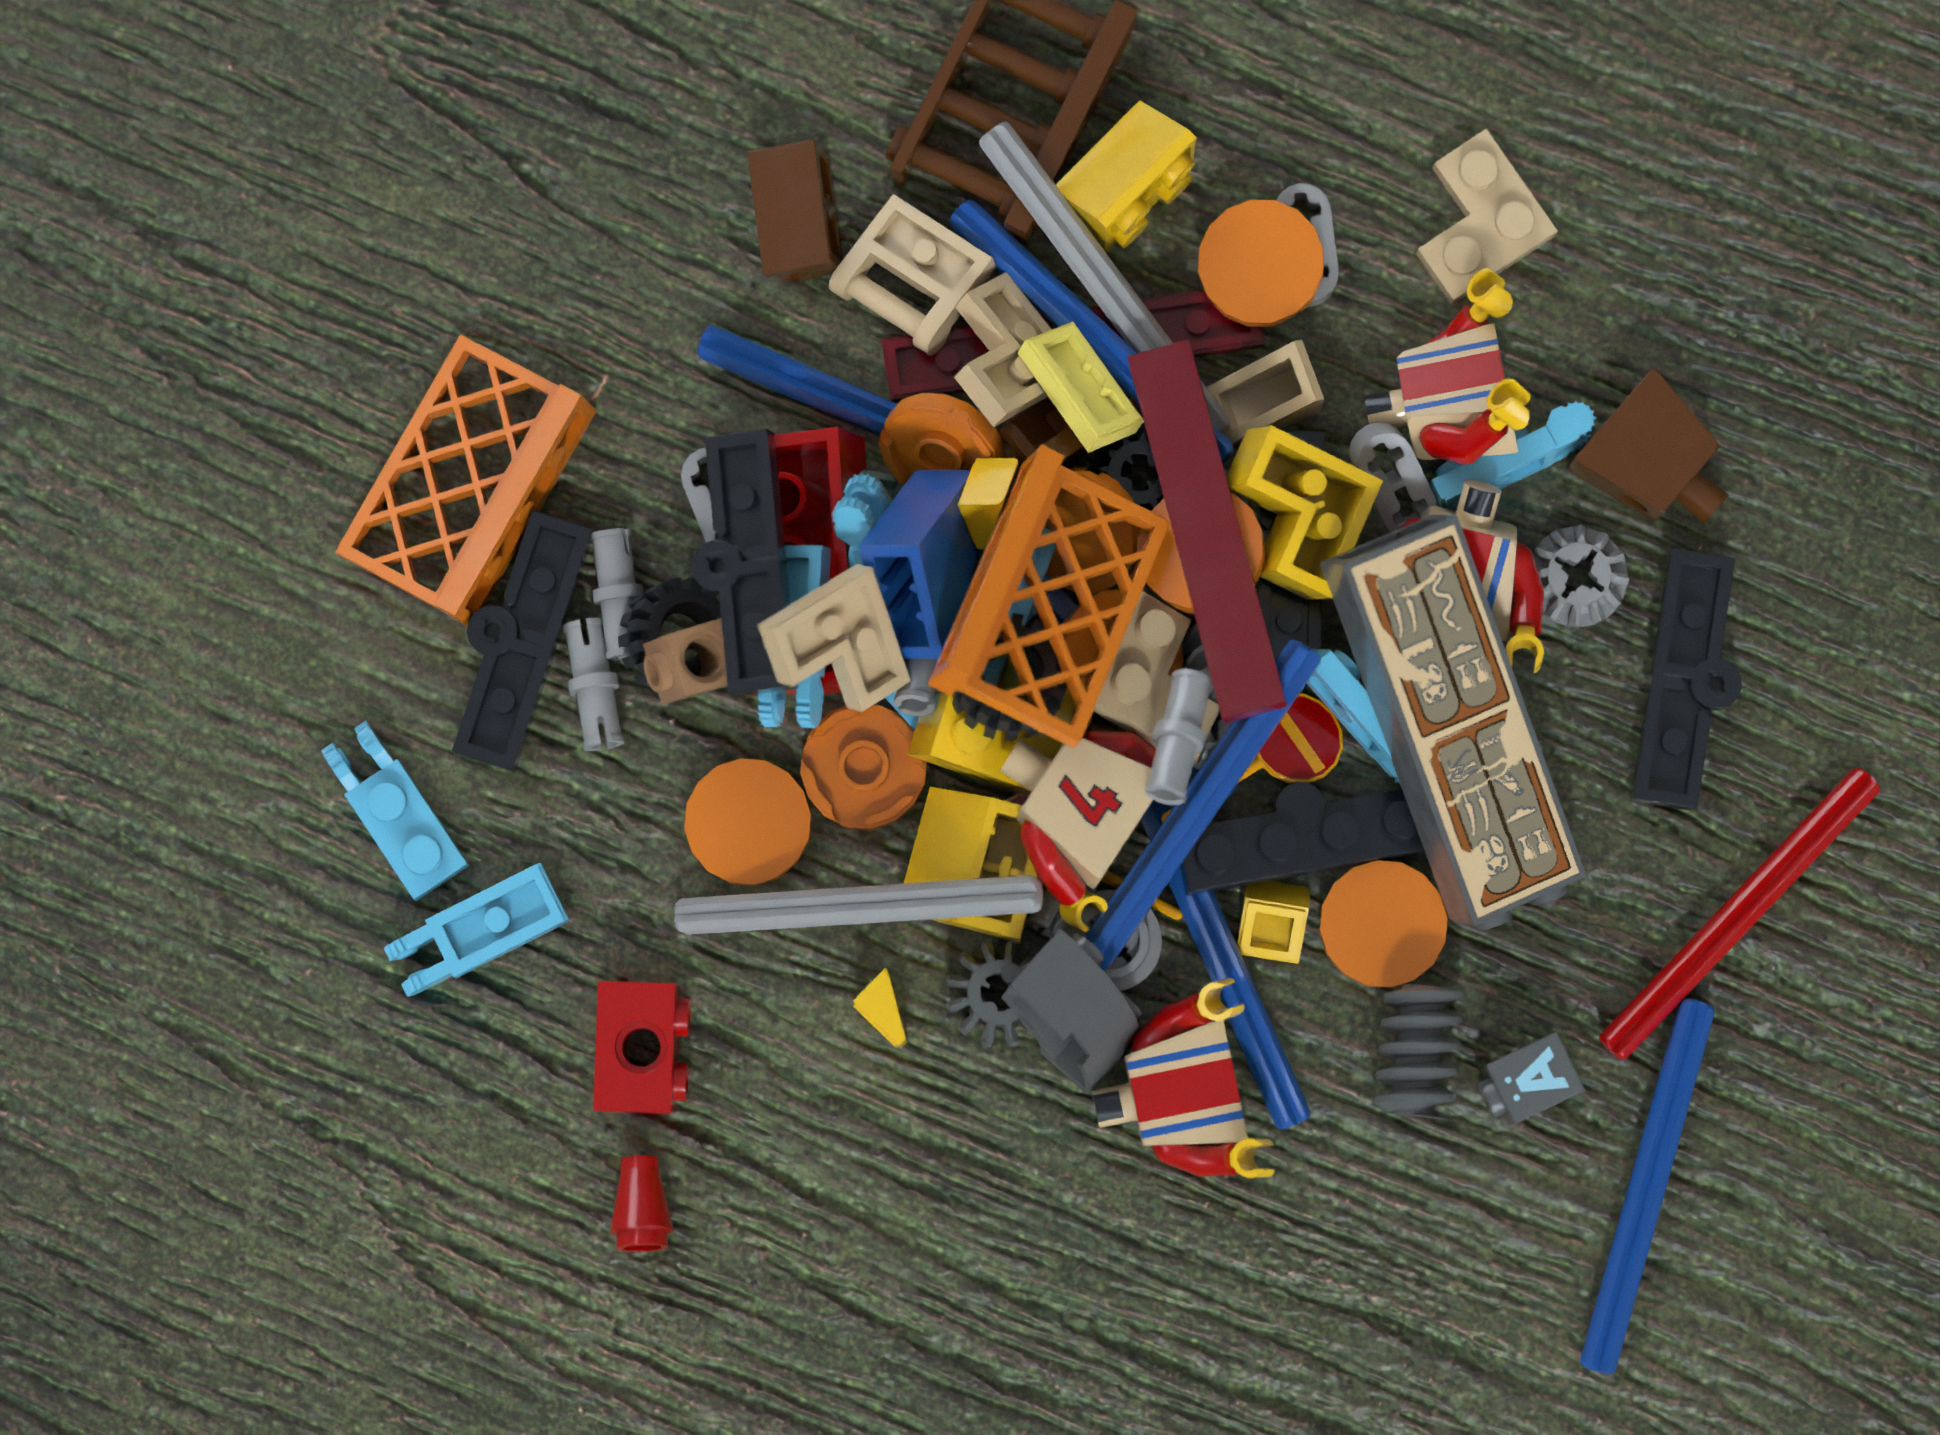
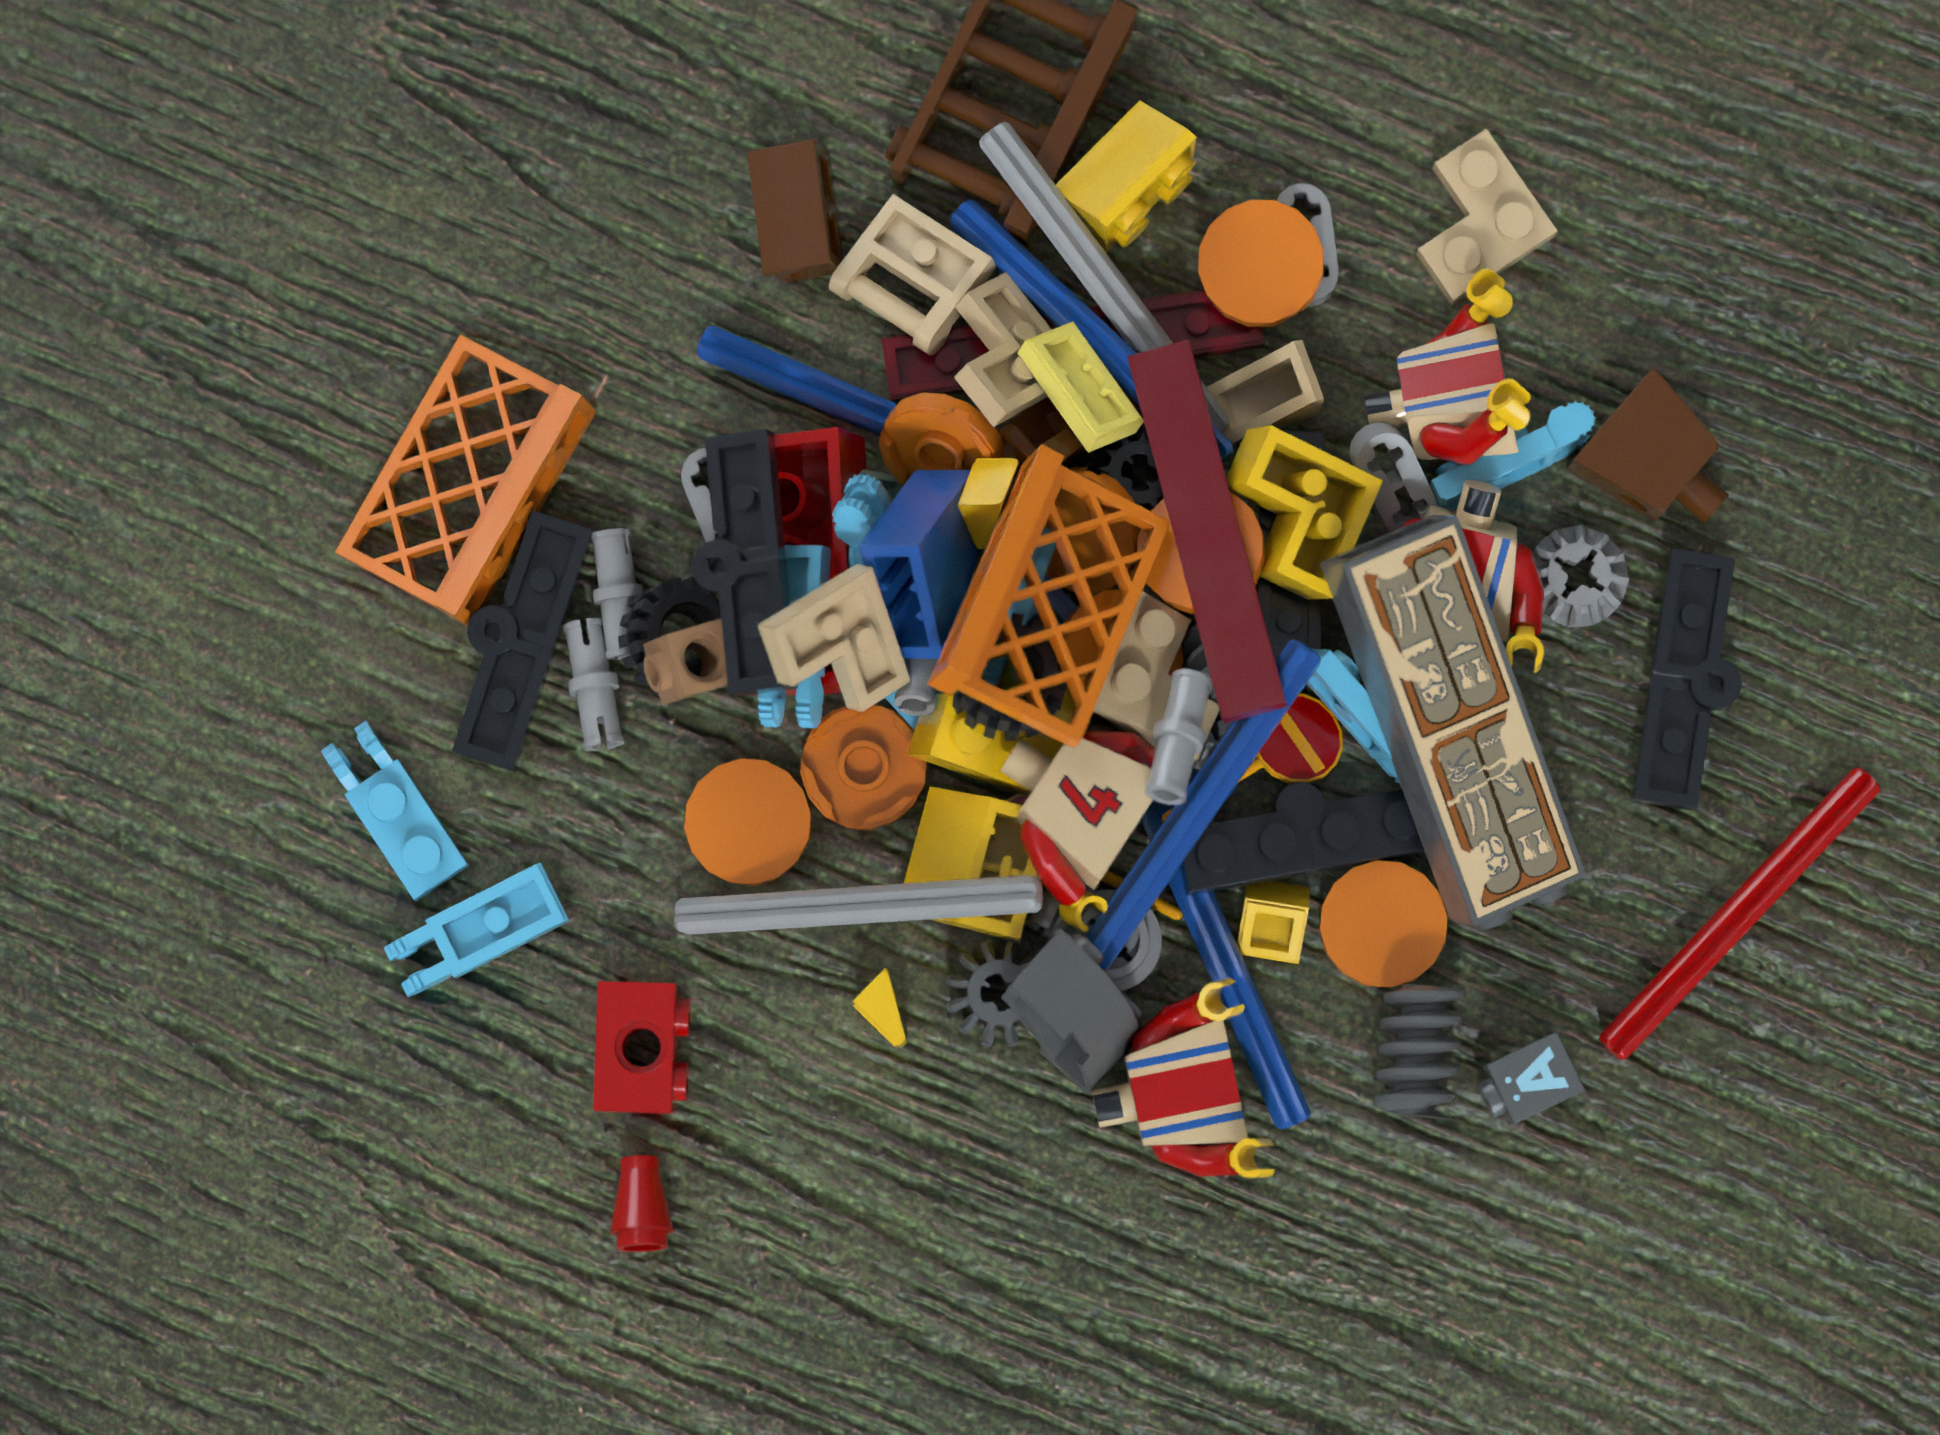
blue axle [1580,999,1715,1374] -> none

